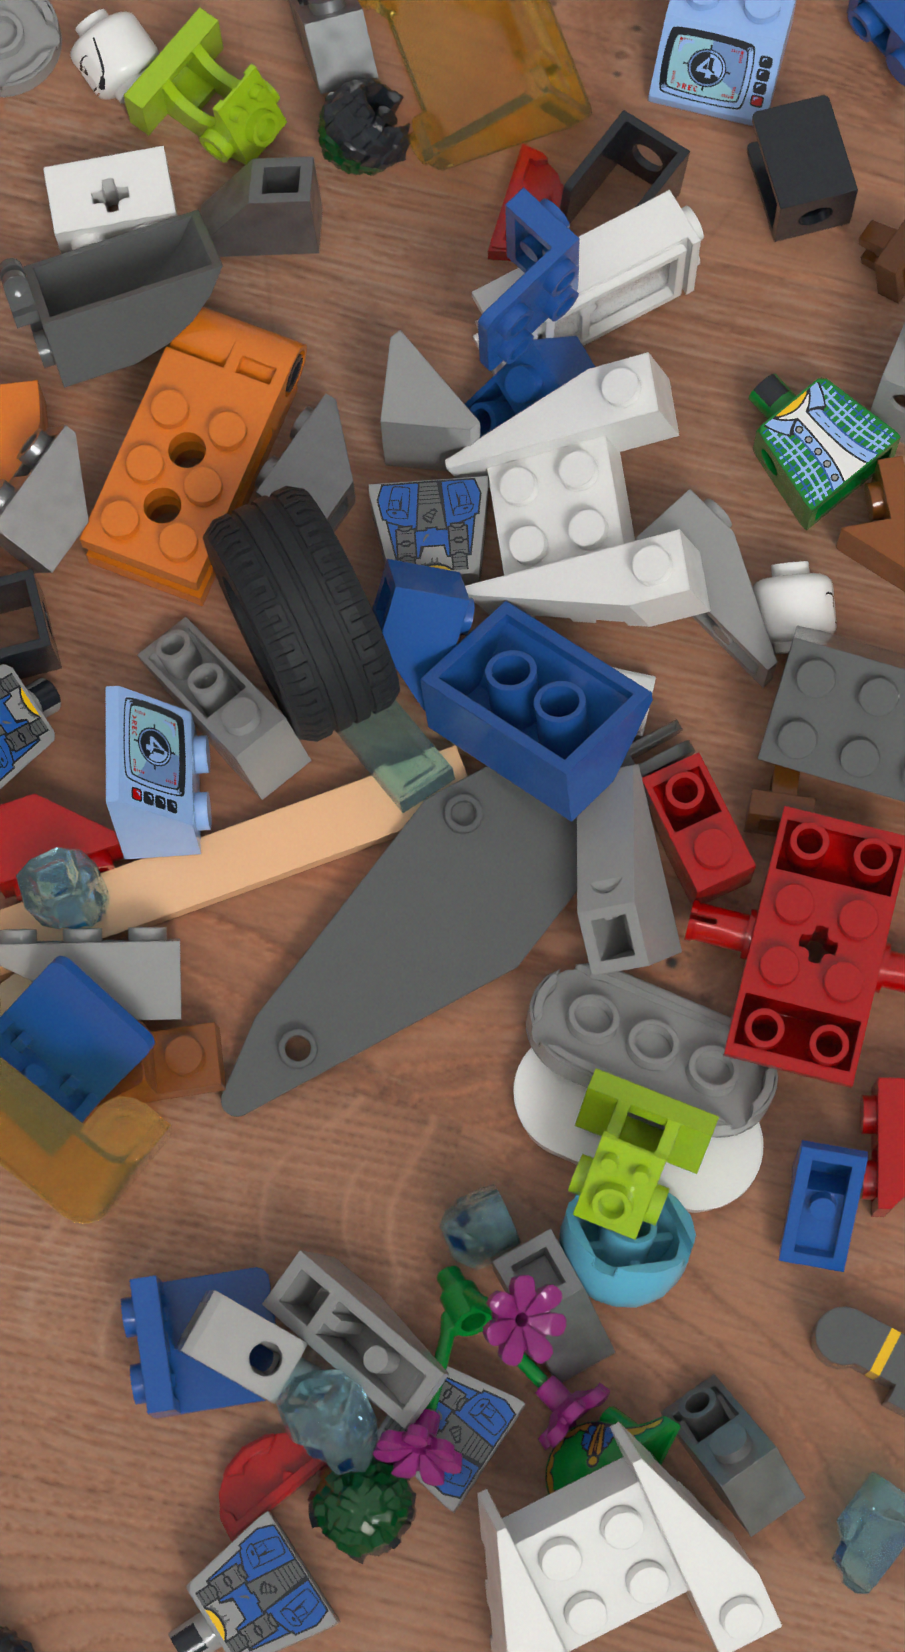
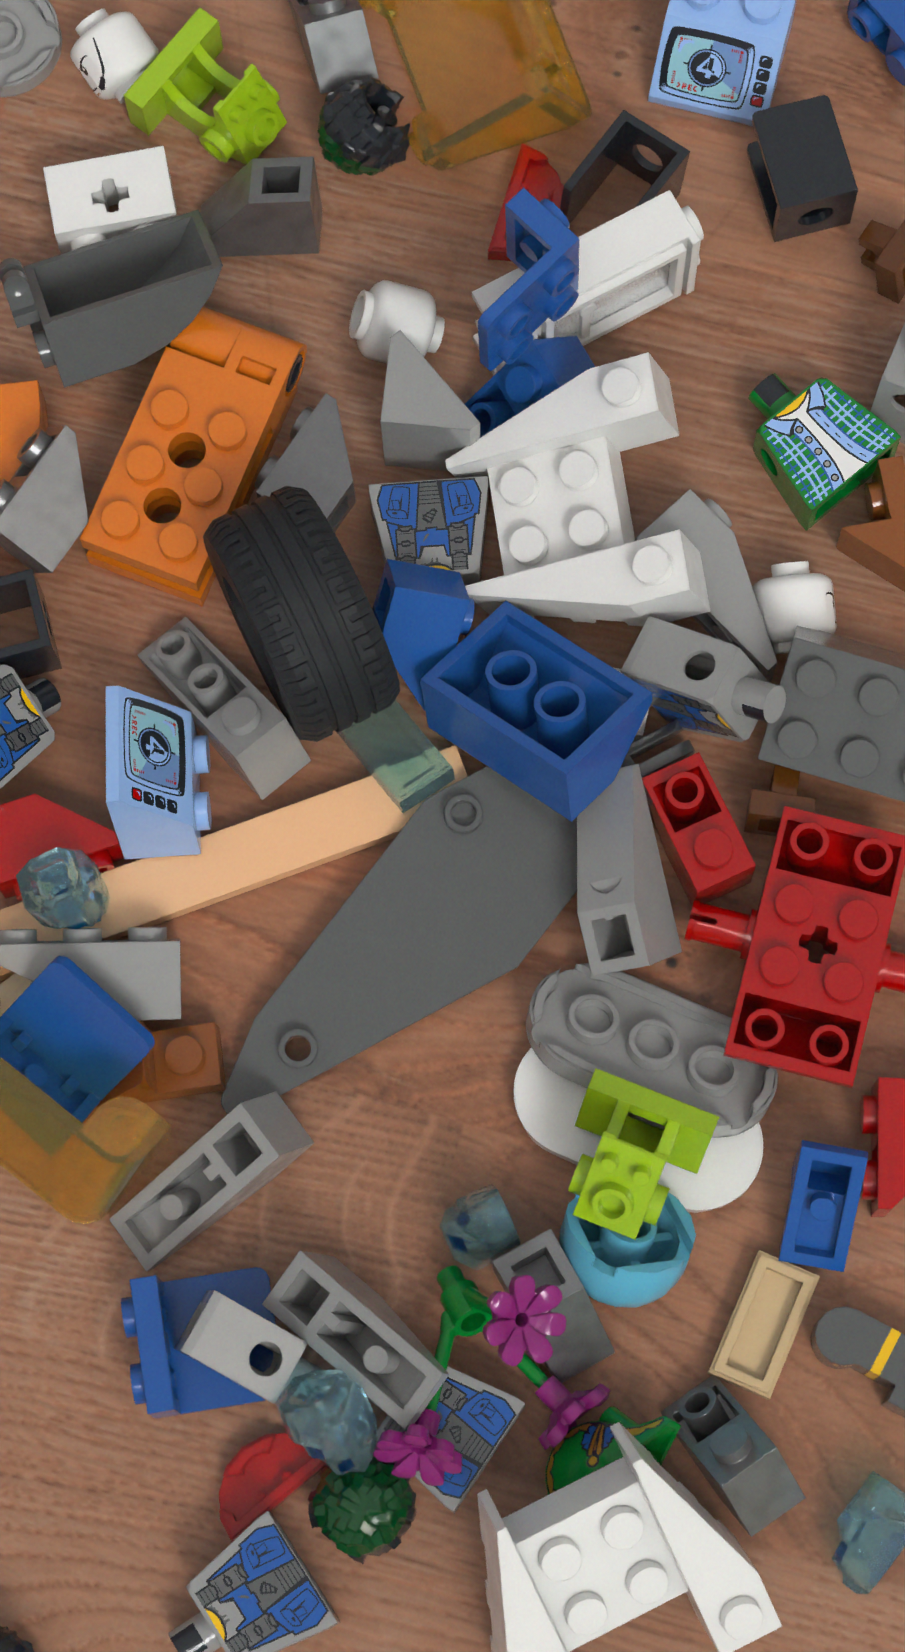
none -> light grey slope [109,1091,314,1272]
none -> white head [349,280,445,364]
none -> light grey torso [621,616,786,742]
none -> tan tile [707,1250,820,1400]

